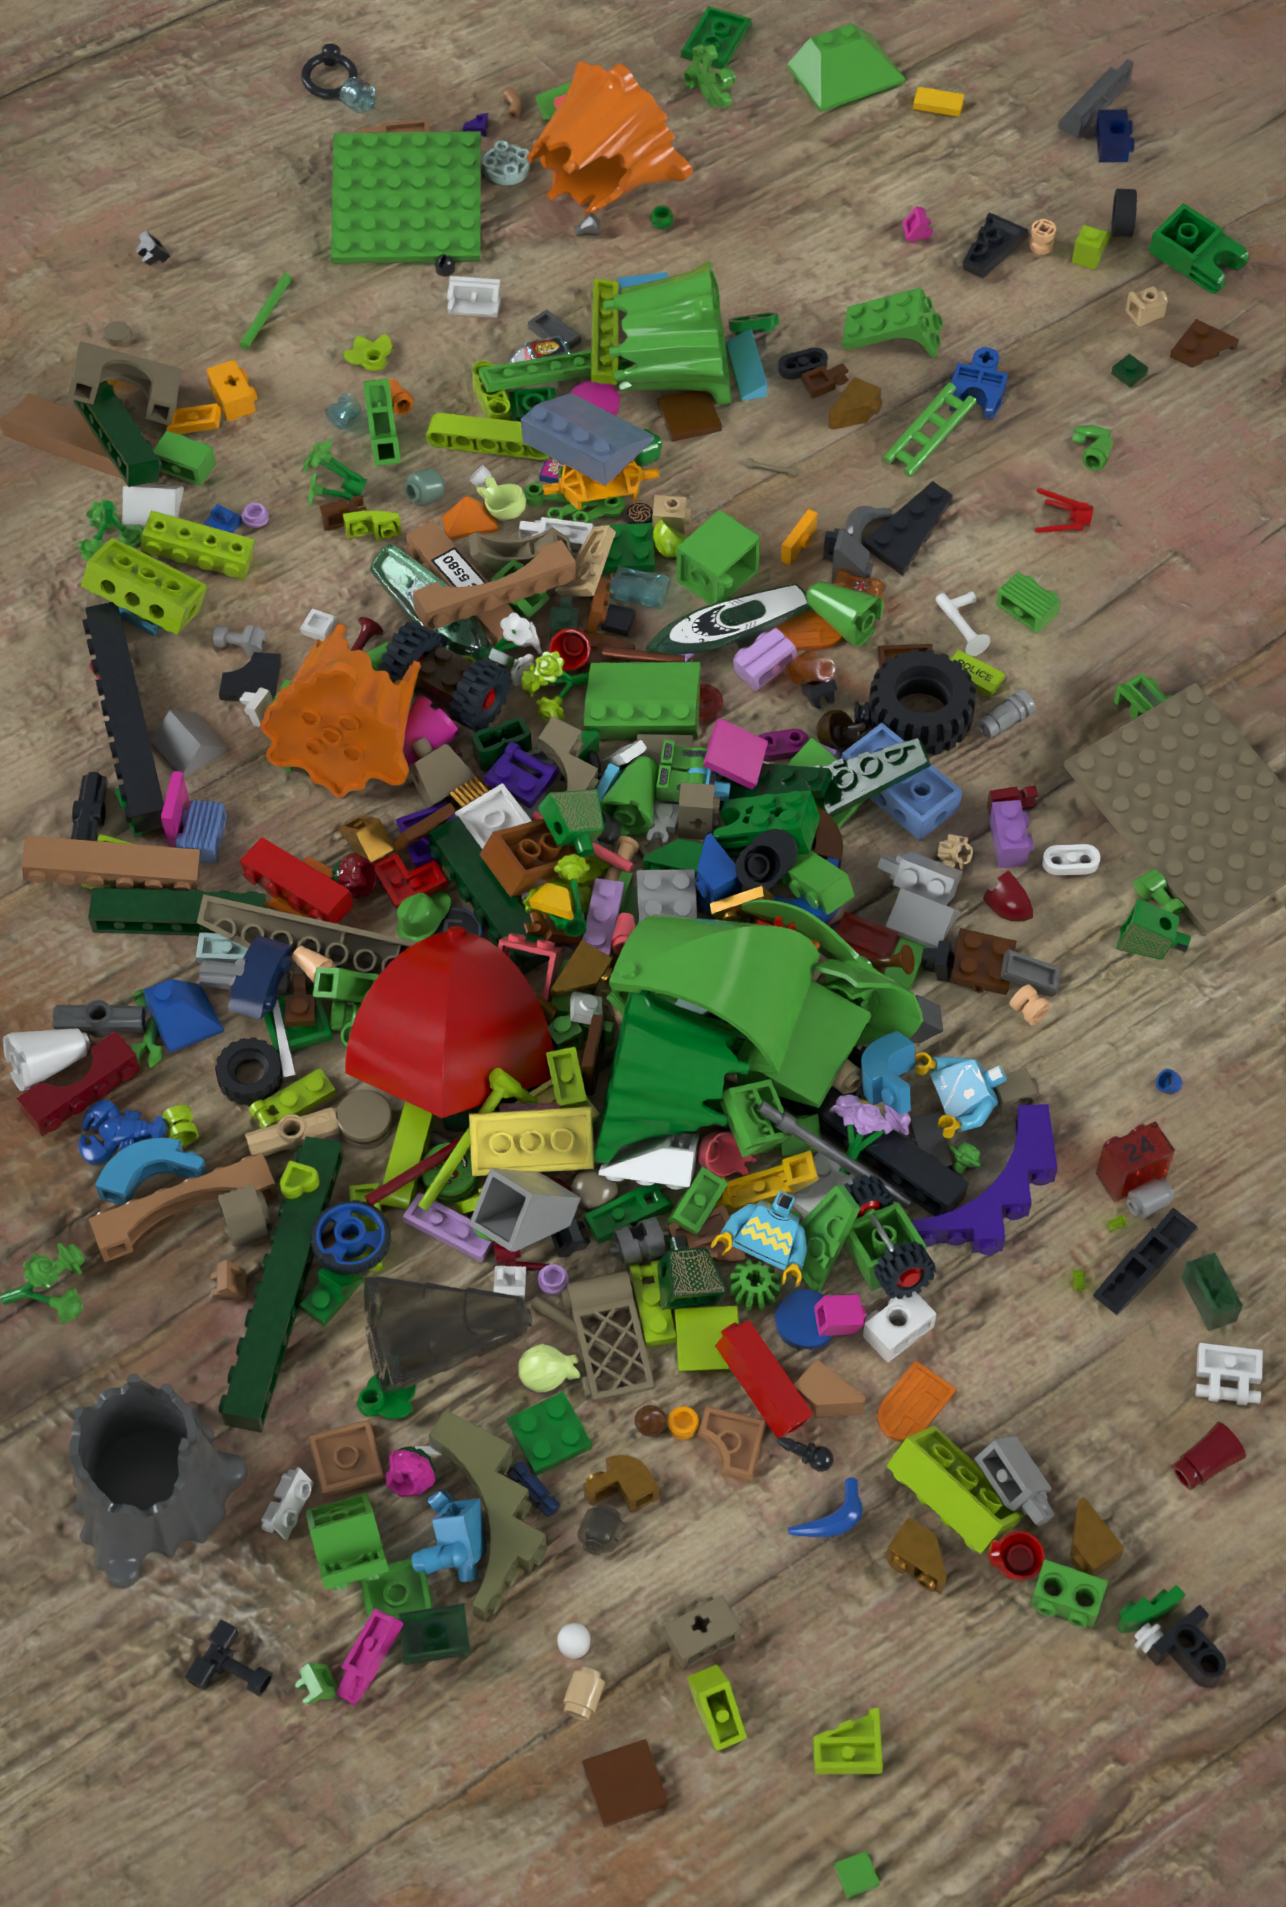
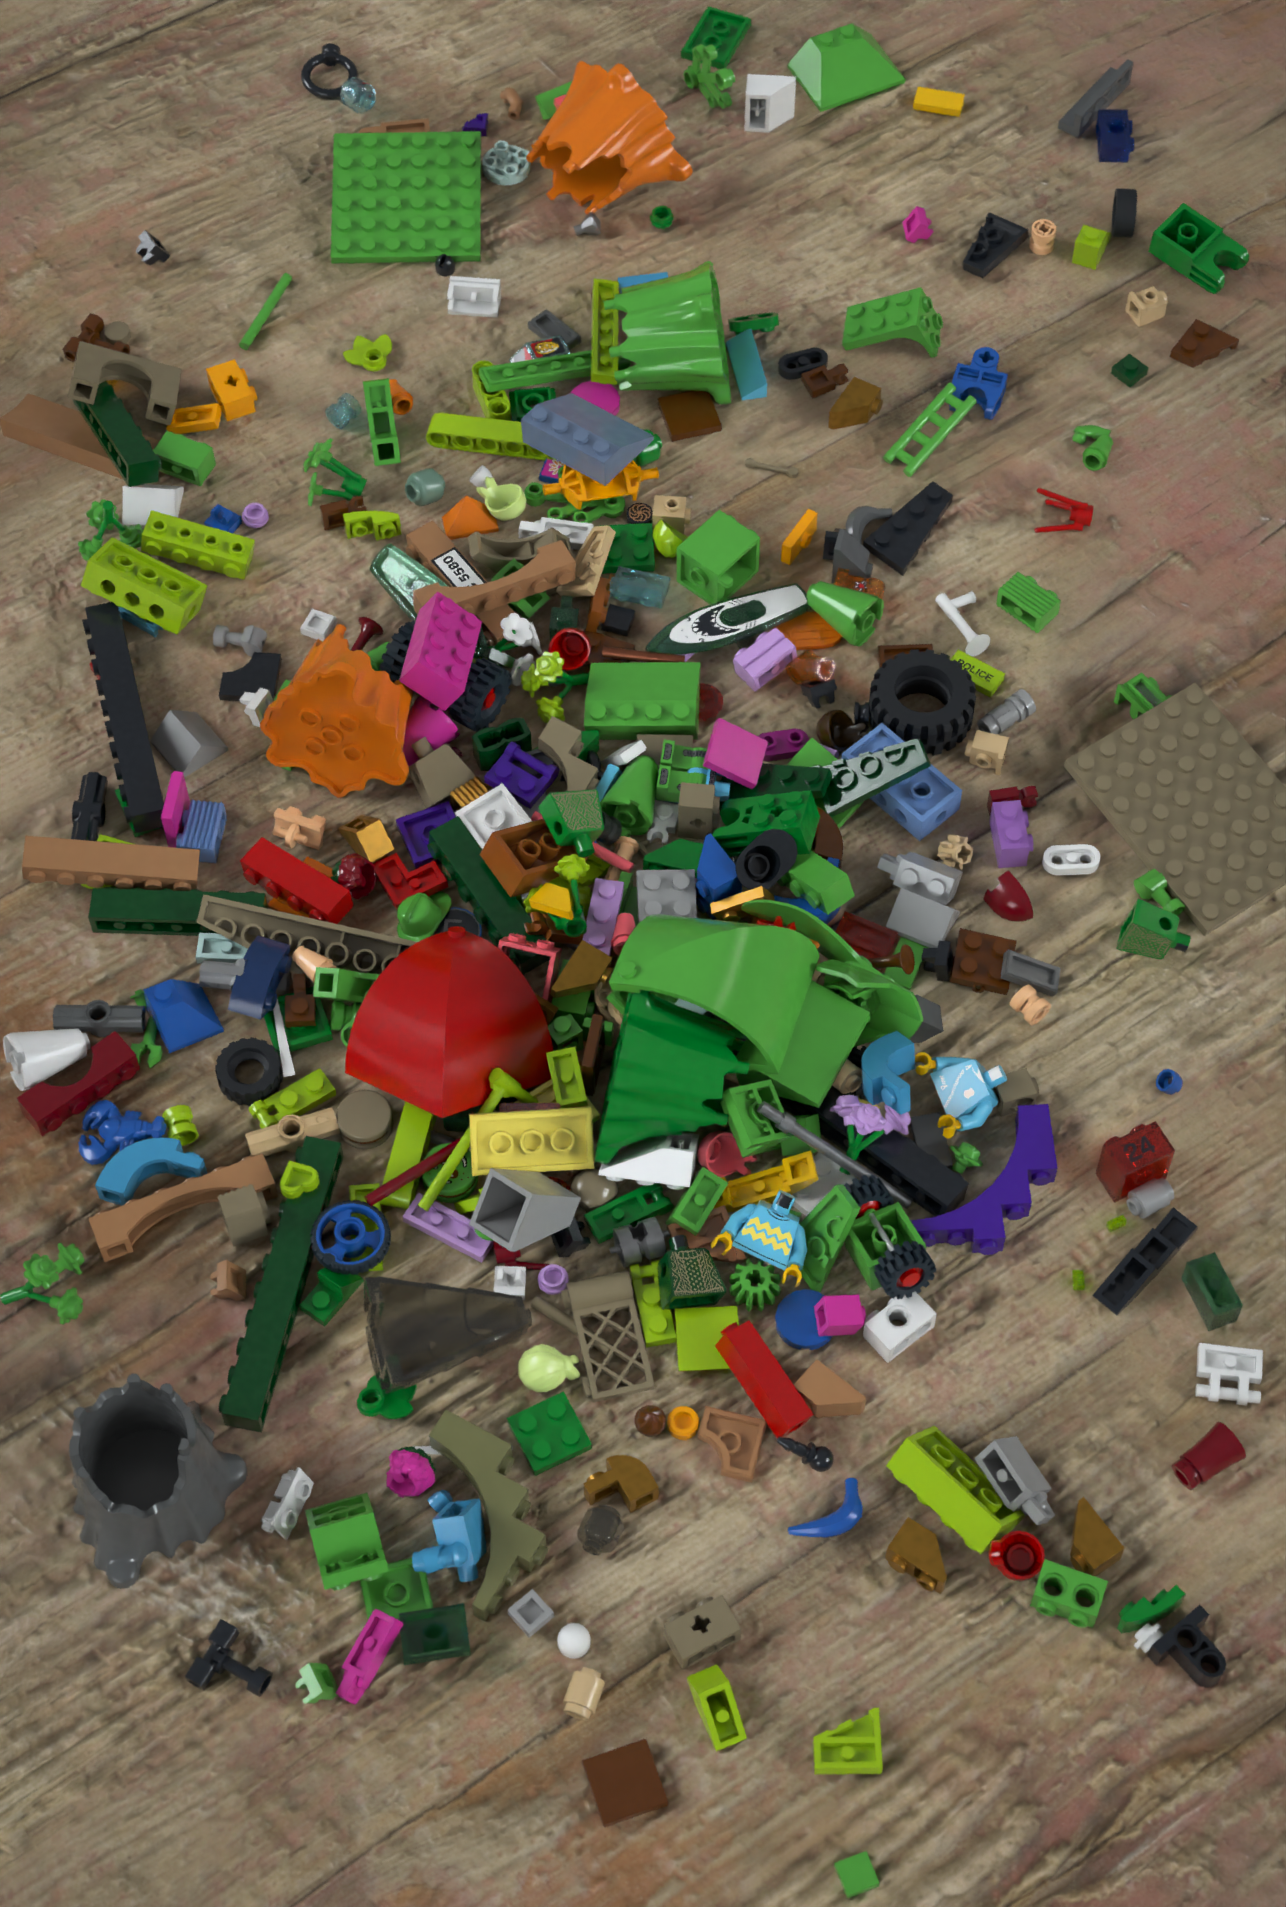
medium nougat tile [308,1419,385,1498] -> none
reddish brown tile [393,803,456,852] -> none
dark blue axle [509,1461,560,1517] -> none
white plate [570,991,602,1025] -> none
orange window [877,1360,957,1442] -> none
none -> reddish brown bar [62,313,130,362]
none -> light nougat hips [273,806,326,850]
none -> dark pink brick [399,592,482,711]
none -> light grey tile [507,1589,554,1638]
none -> white slope [744,74,796,133]
none -> tan brick [965,730,1009,775]

